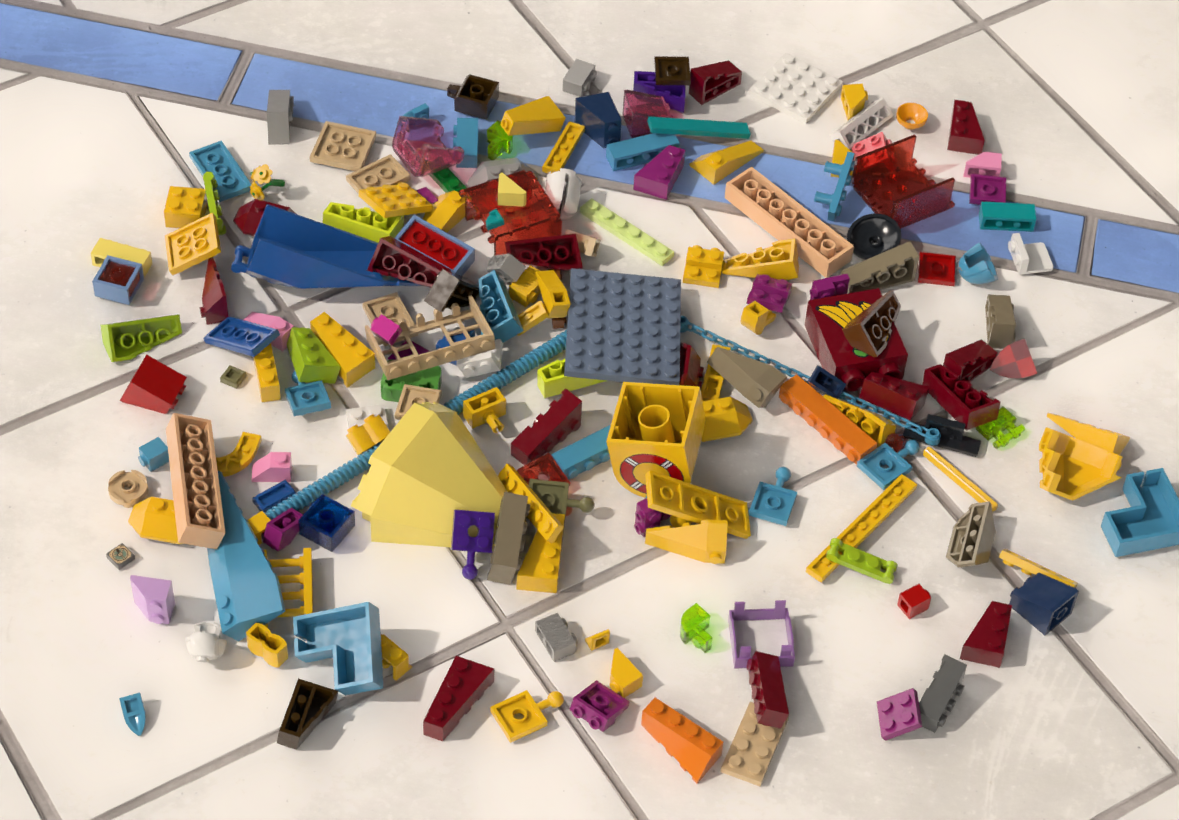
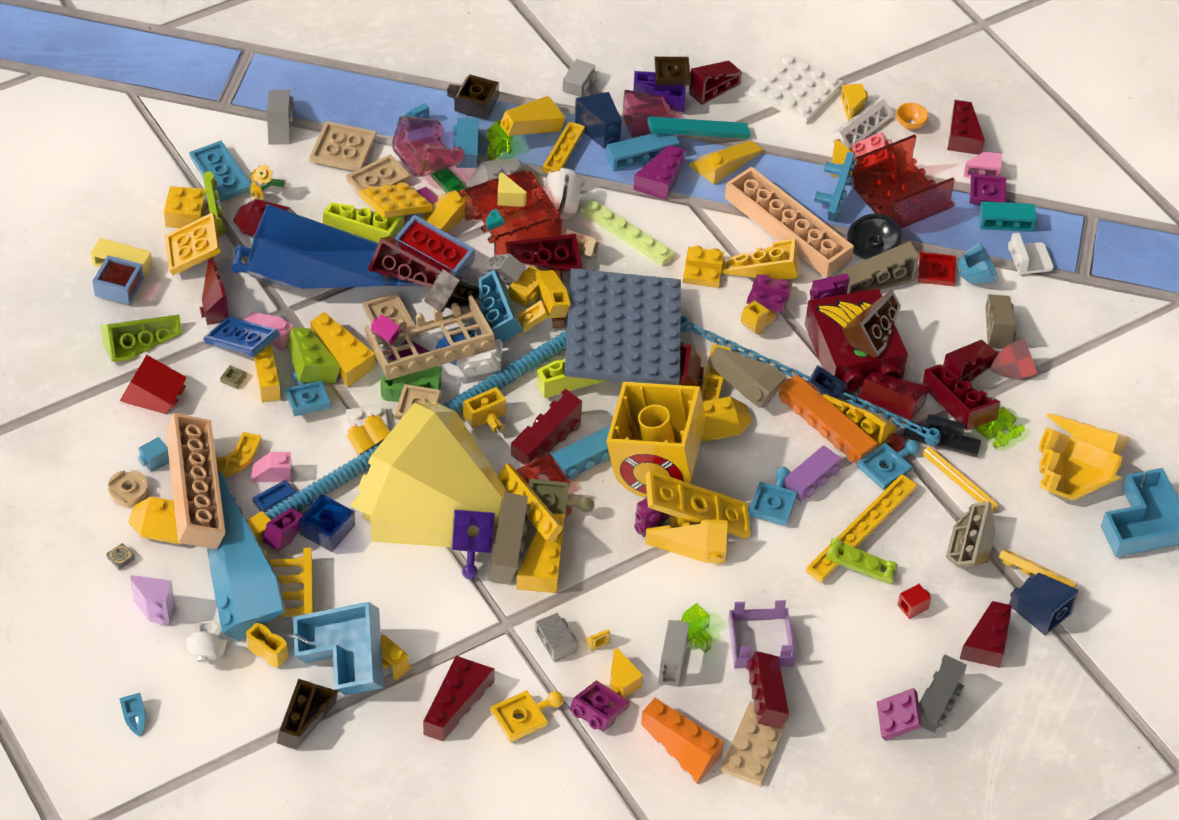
none -> light grey window [658,620,689,687]
none -> medium lavender brick [784,445,841,502]

